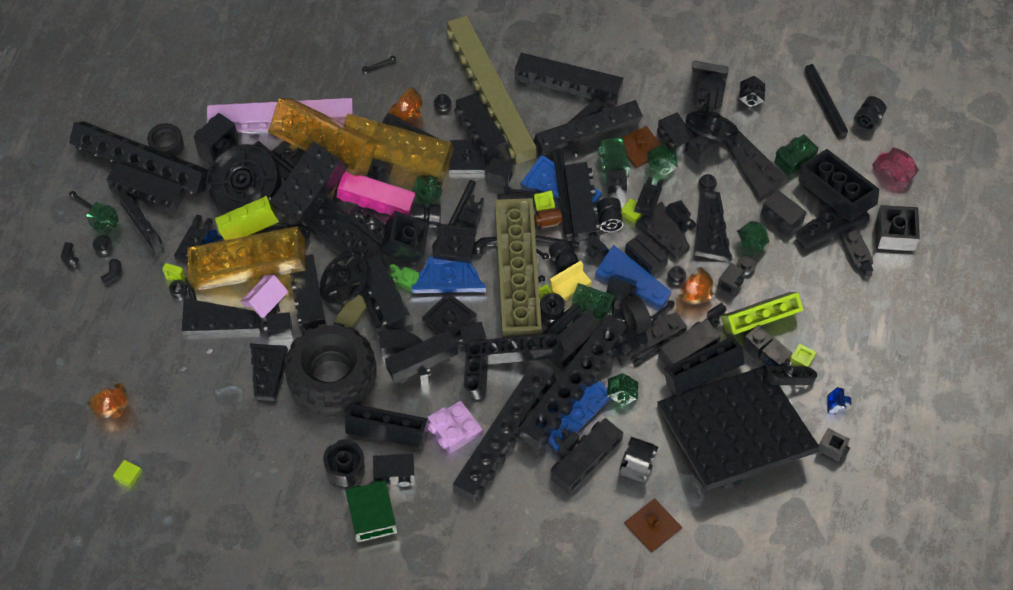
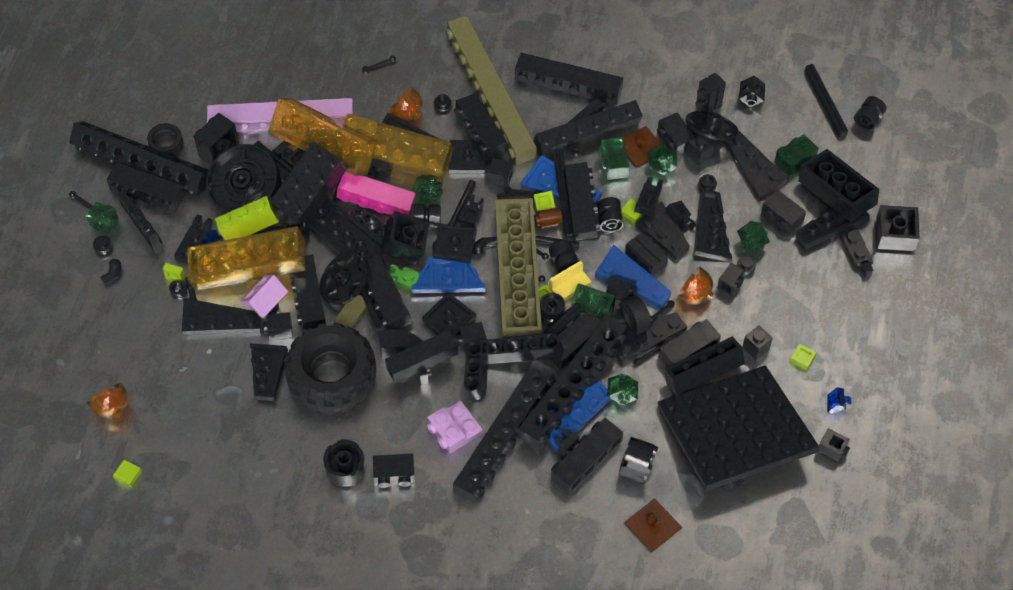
black arm [61,242,79,267] -> none
black brick [345,403,428,449] -> none
dark green brick [345,481,397,543] -> none
black tile [586,234,609,259] -> none
black brick [607,169,627,198] -> none
black plate [667,266,686,285] -> none
black tile [692,60,729,78] -> none
black arm [707,303,726,328] -> none
lime brick [720,292,804,335] -> none
black brick [760,339,793,367] -> none
black beam [764,366,817,386] -> none
clear pink brick [872,148,919,182] -> none

